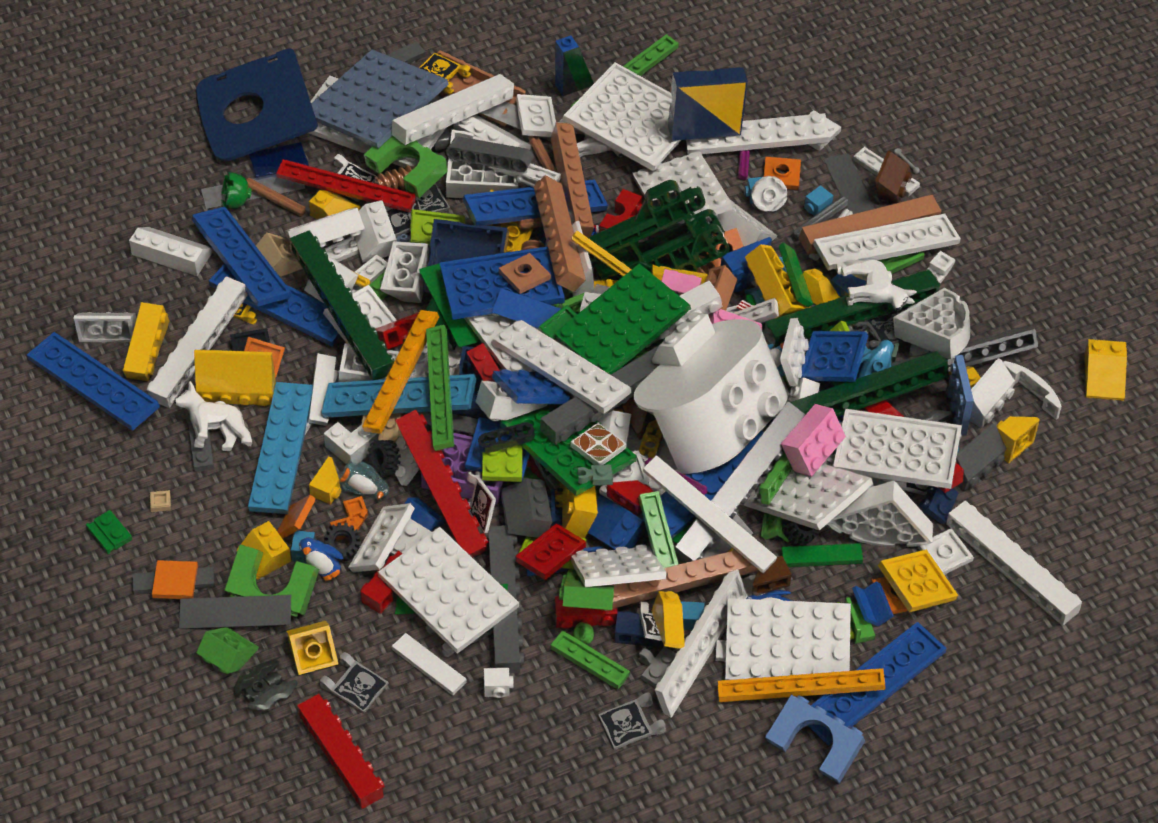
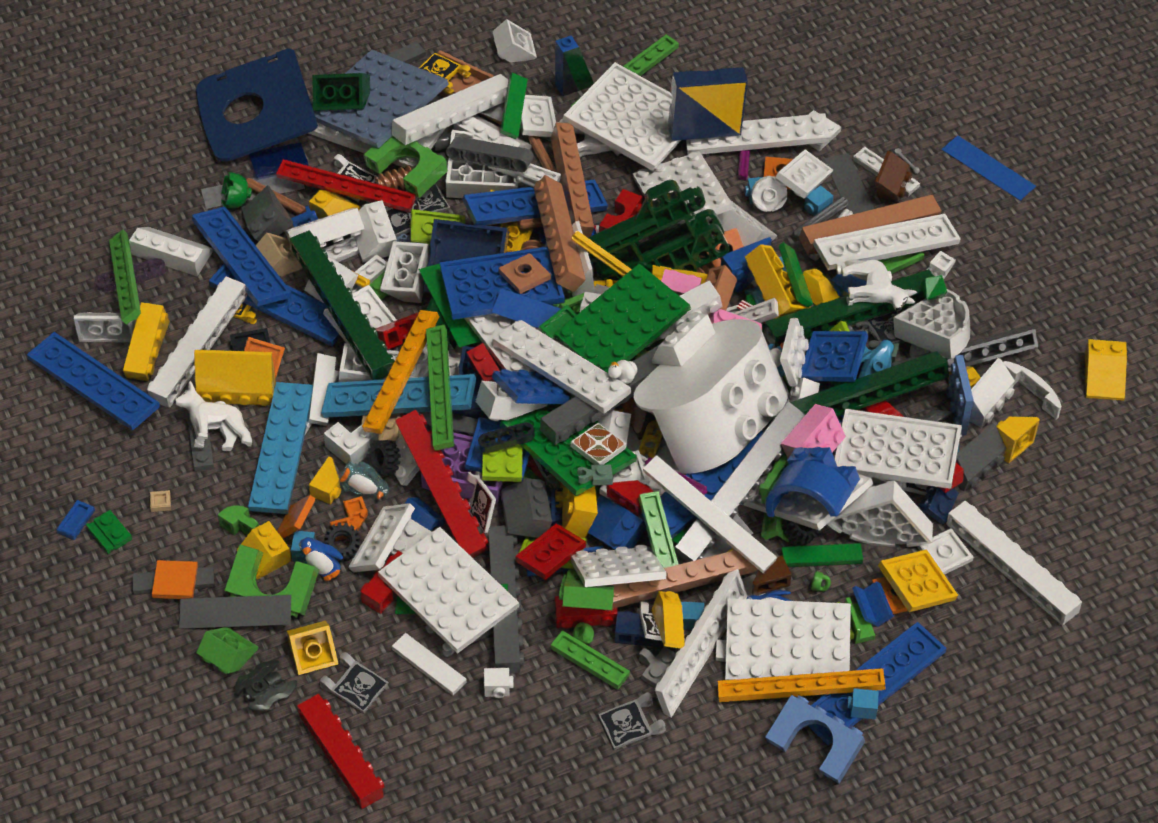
none -> blue tile [56,500,95,540]
none -> clear purple beam [95,258,166,292]
none -> bright green plate [109,230,141,325]
none -> bright green brick [218,505,259,536]
none -> dark grey slope [242,185,293,241]
none -> blue bracket [291,206,318,227]
none -> dark green slope [312,73,370,111]
none -> white slope [493,19,537,63]
none -> green tile [500,73,528,139]
none -> white animal [608,360,637,384]
none -> blue piece [765,447,860,517]
none -> white plate [775,150,833,198]
none -> bright green tile [811,571,831,592]
none -> dark azure brick [847,688,879,719]
none -> green slope [921,275,947,300]
none -> blue sticker [942,135,1036,200]

